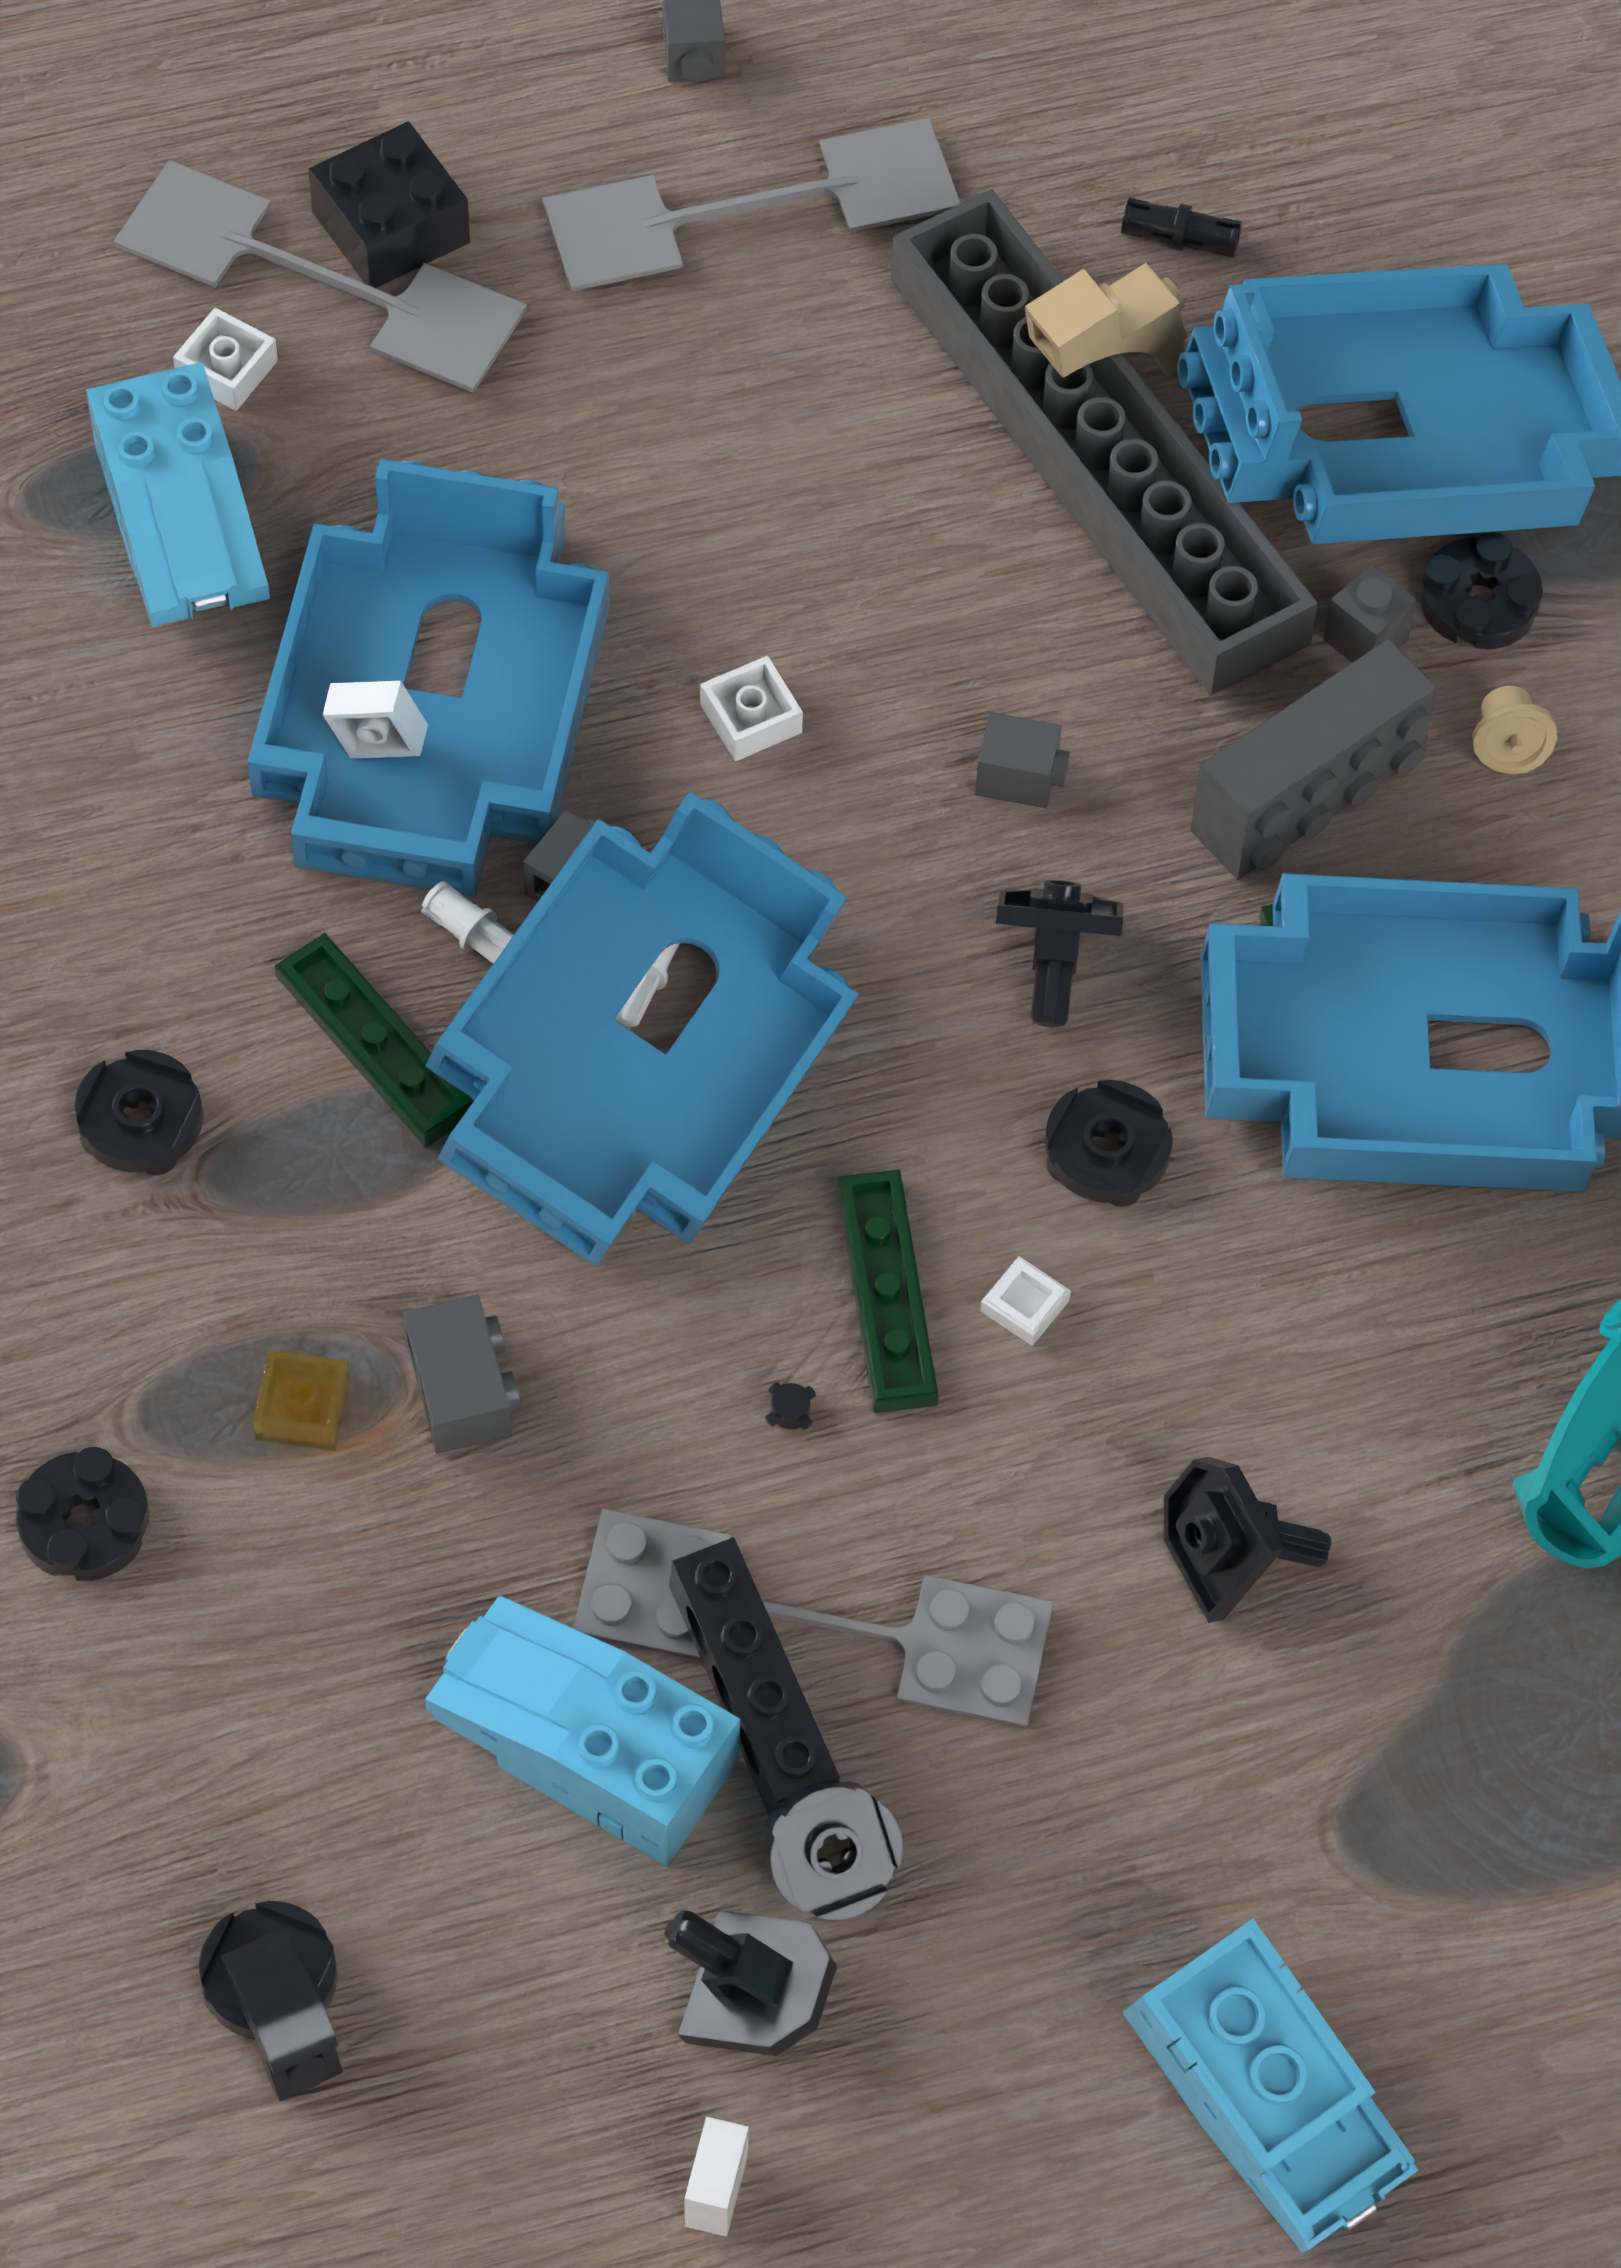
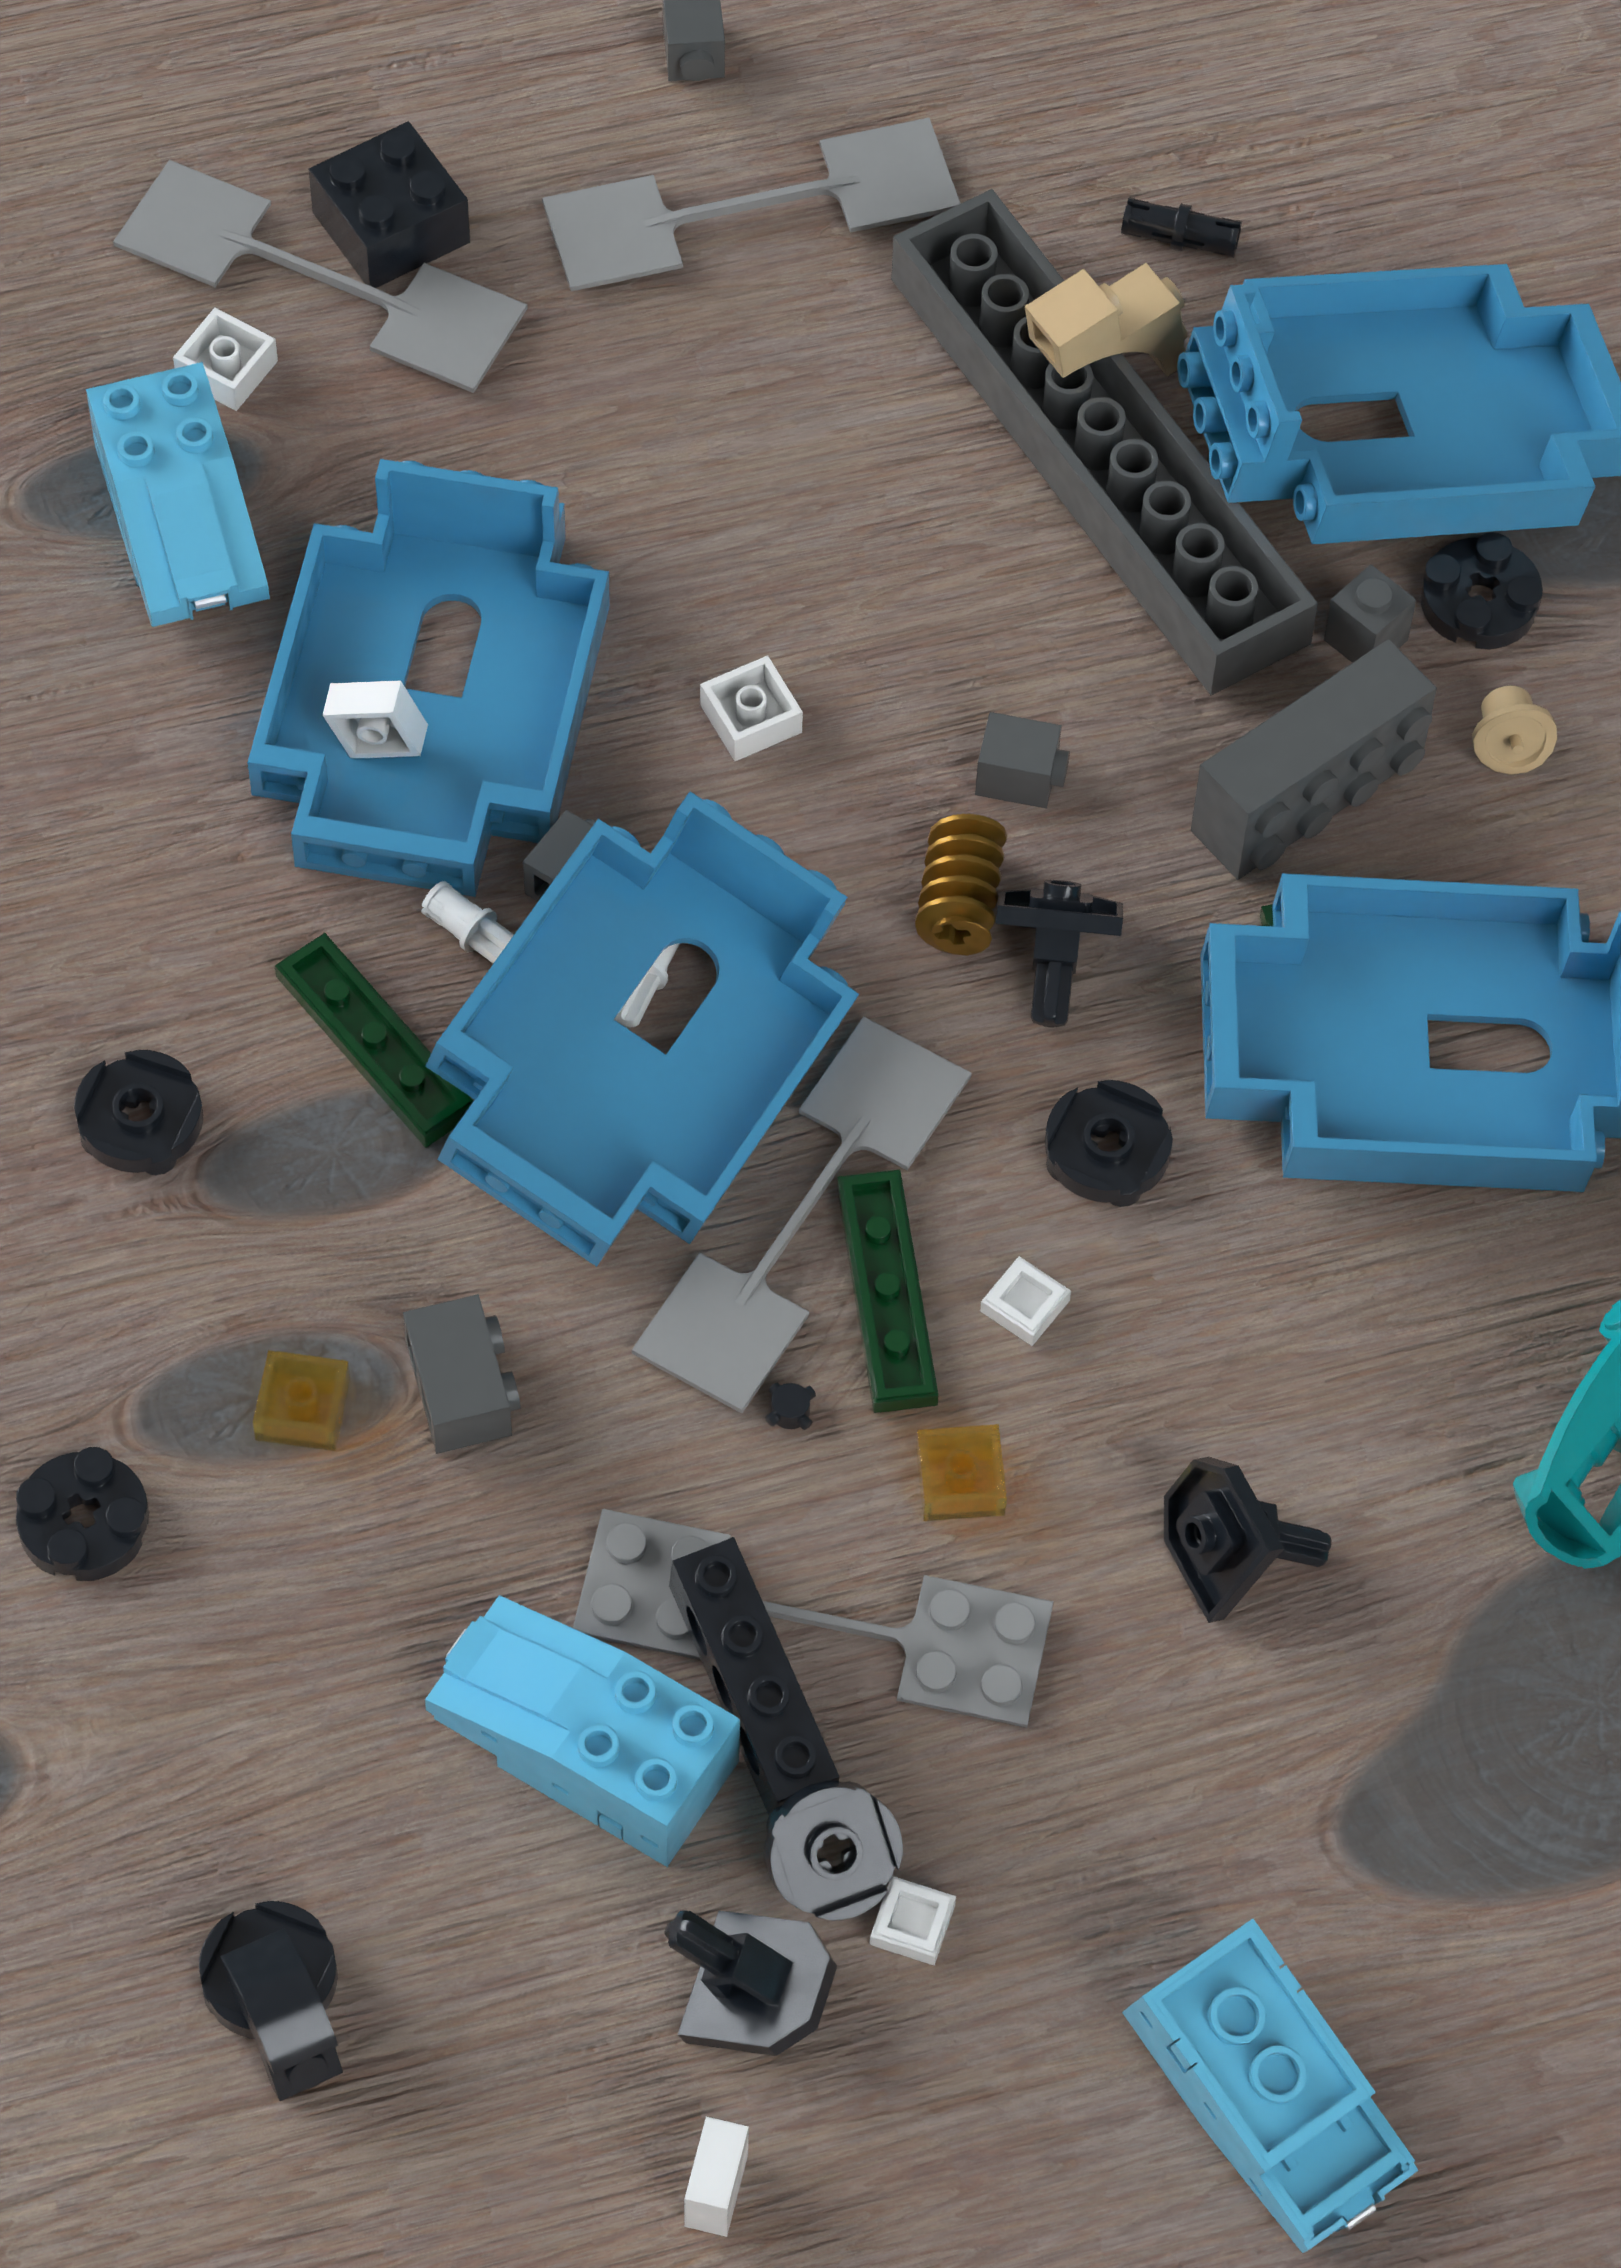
none -> light grey hinge [632,1016,972,1413]
none -> white tile [870,1876,956,1966]
none -> pearl gold piece [915,814,1007,956]
none -> clear yellow piece [916,1424,1007,1521]

